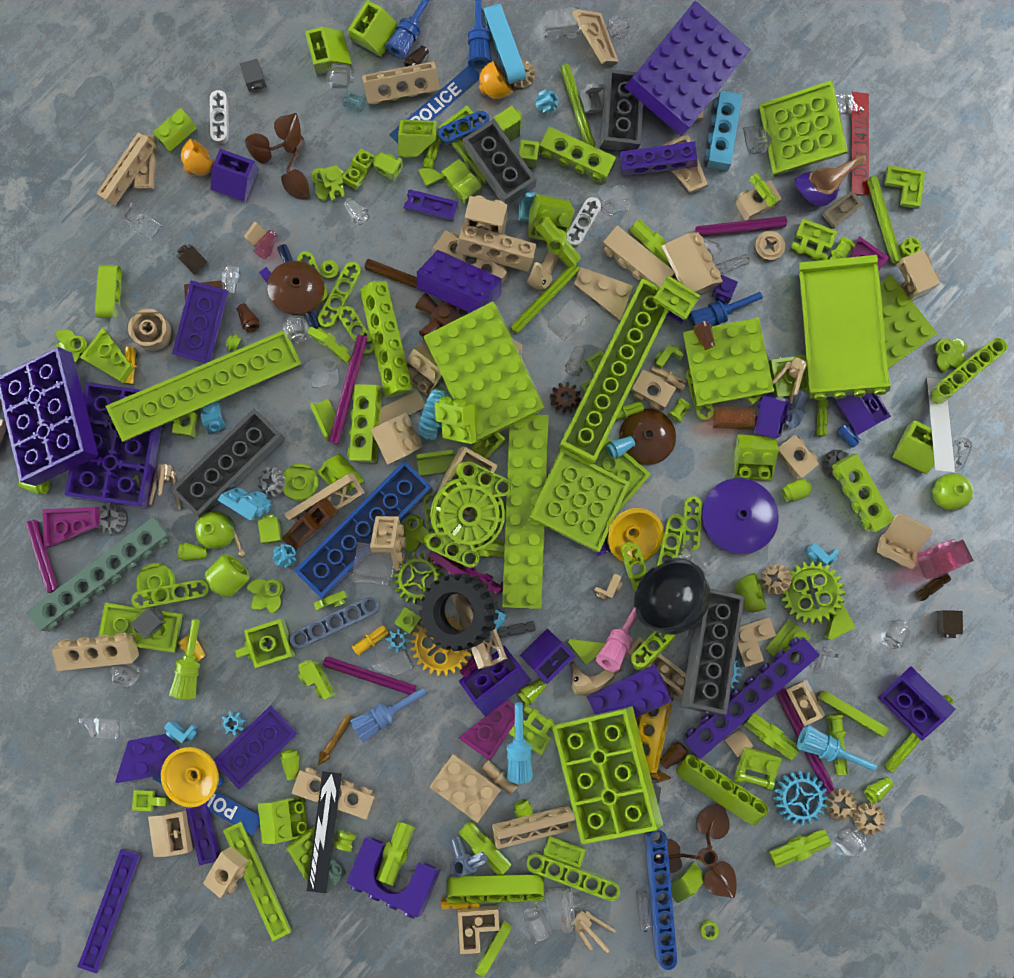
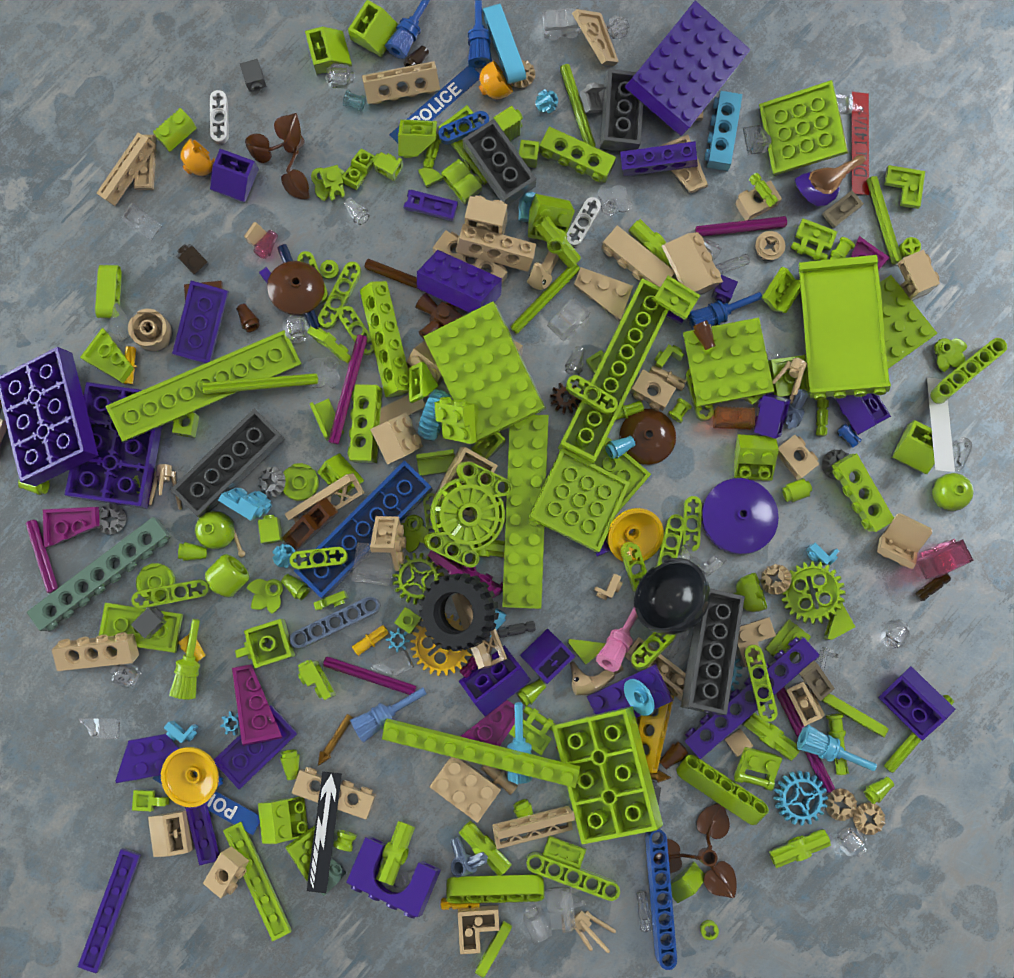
lime plate [52,329,88,363] -> none
medium azure bracket [200,401,226,434] -> none
clear cone [222,265,241,294] -> none
lime plate [225,333,241,351] -> none
dark brown brick [937,610,963,638] -> none
none -> lime axle [202,373,318,394]
none -> magenta wing [232,664,283,746]
none -> lime cone [281,574,310,601]
none -> lime beam [290,547,348,570]
none -> lime plate [382,718,580,788]
none -> lime slope [409,362,439,403]
none -> lime beam [566,375,618,415]
none -> medium azure dish [624,679,654,716]
none -> lime beam [744,645,778,722]
none -> lime bracket [761,267,801,313]
none -> dark tan plate [799,661,835,701]

